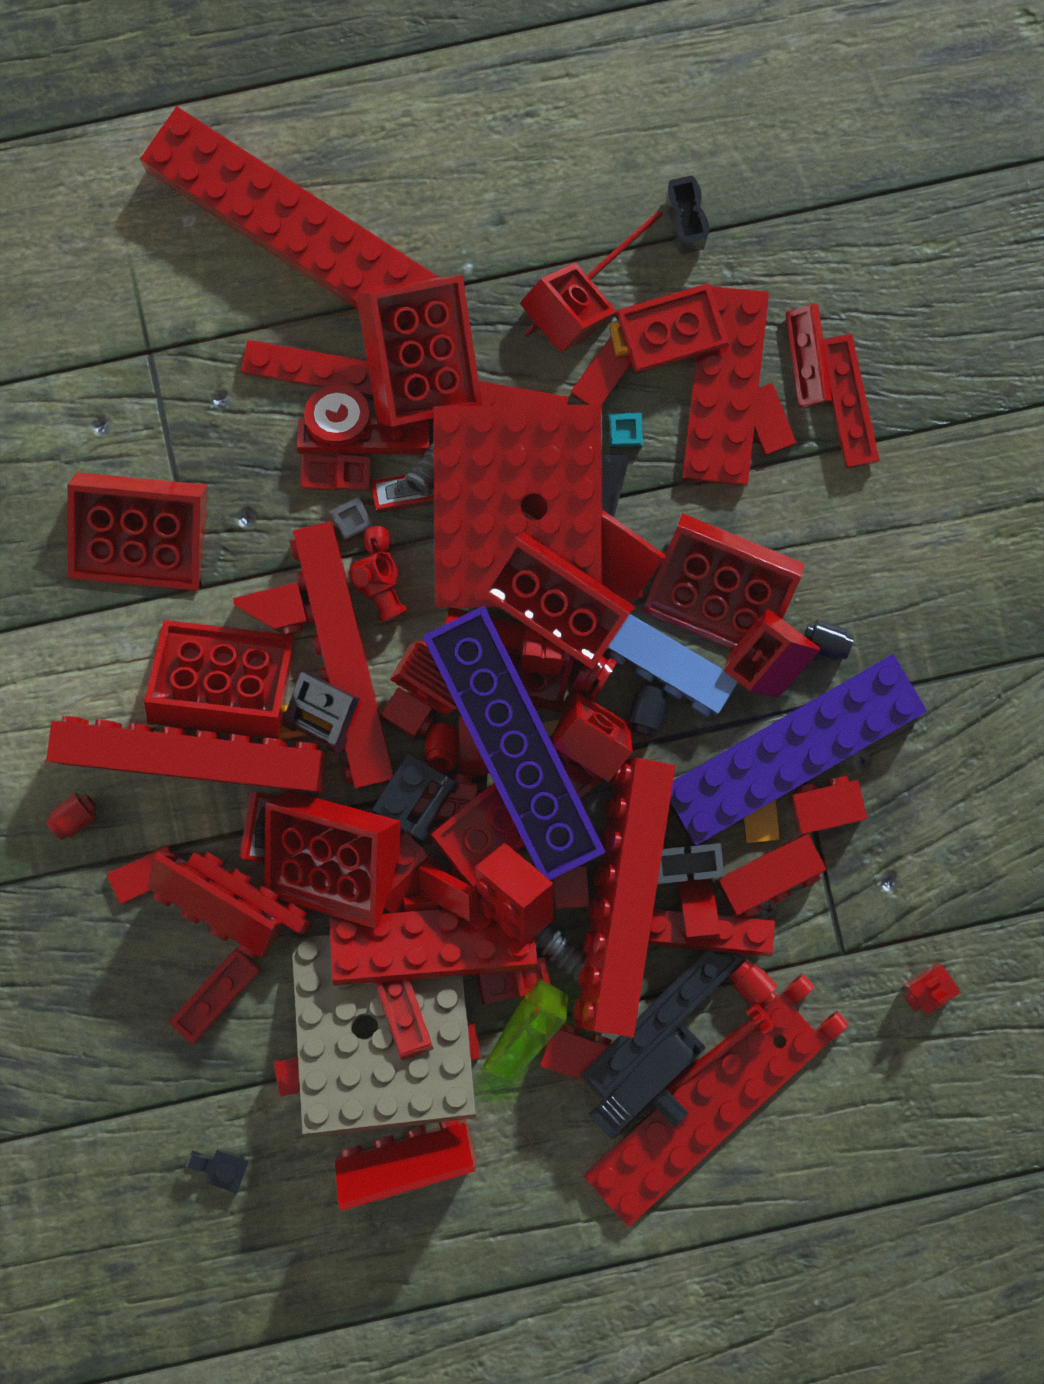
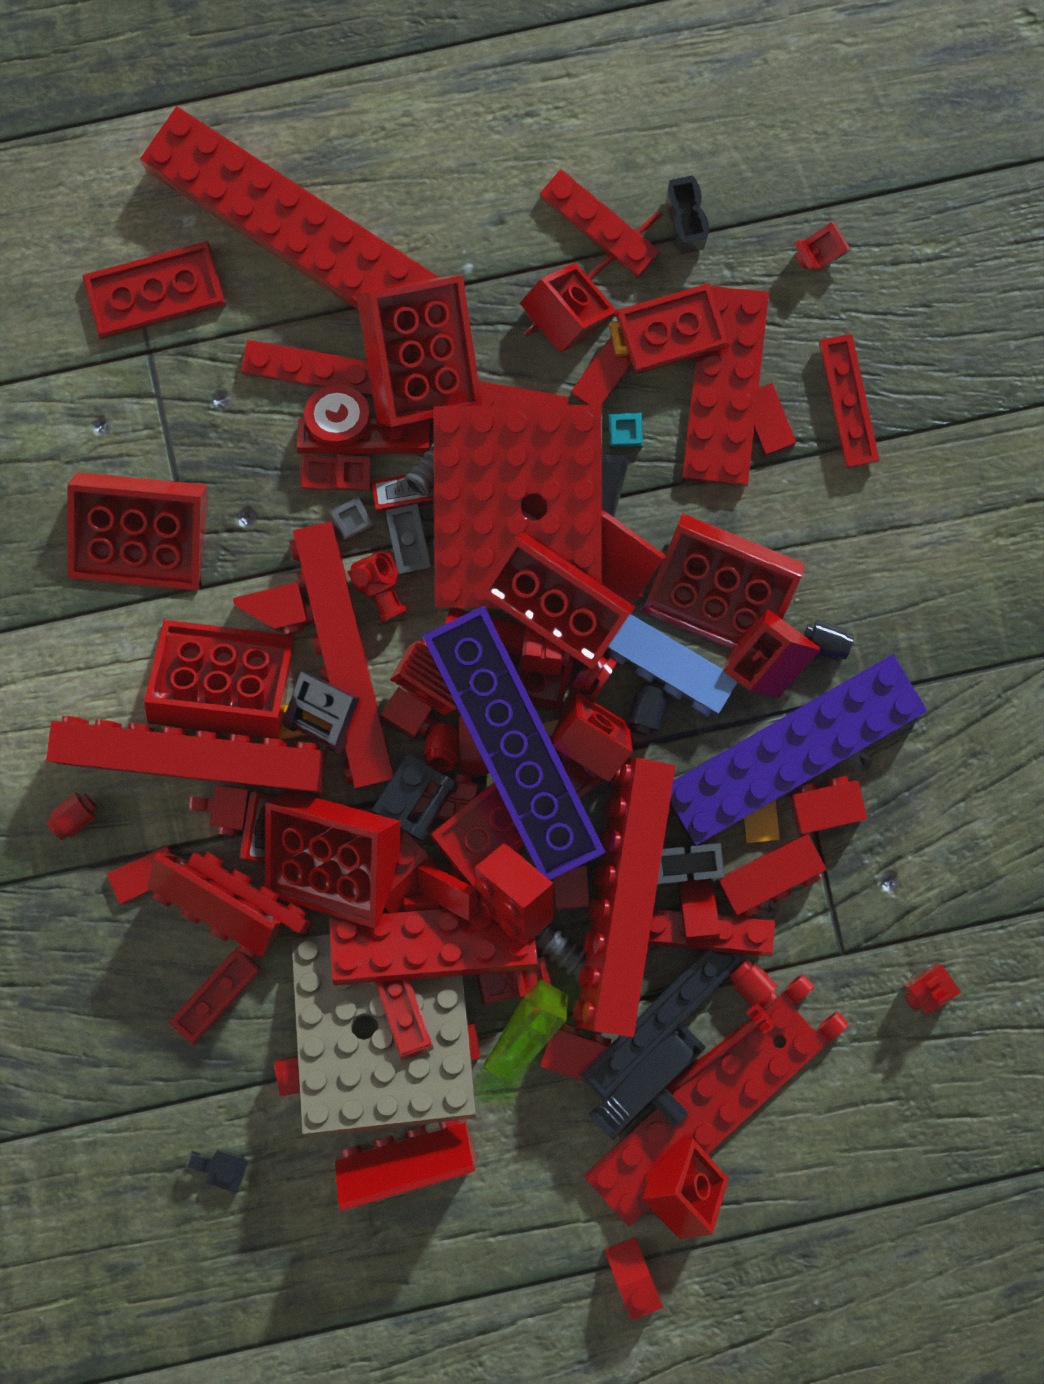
red hinge [364,526,390,554] -> none
red tile [785,304,832,409] -> none
none -> red tile [82,241,226,339]
none -> red brick [189,786,252,836]
none -> dark grey plate [385,503,431,576]
none -> red plate [540,169,660,278]
none -> red slope [604,1237,663,1321]
none -> red slope [642,1138,729,1239]
none -> red bracket [794,222,851,272]

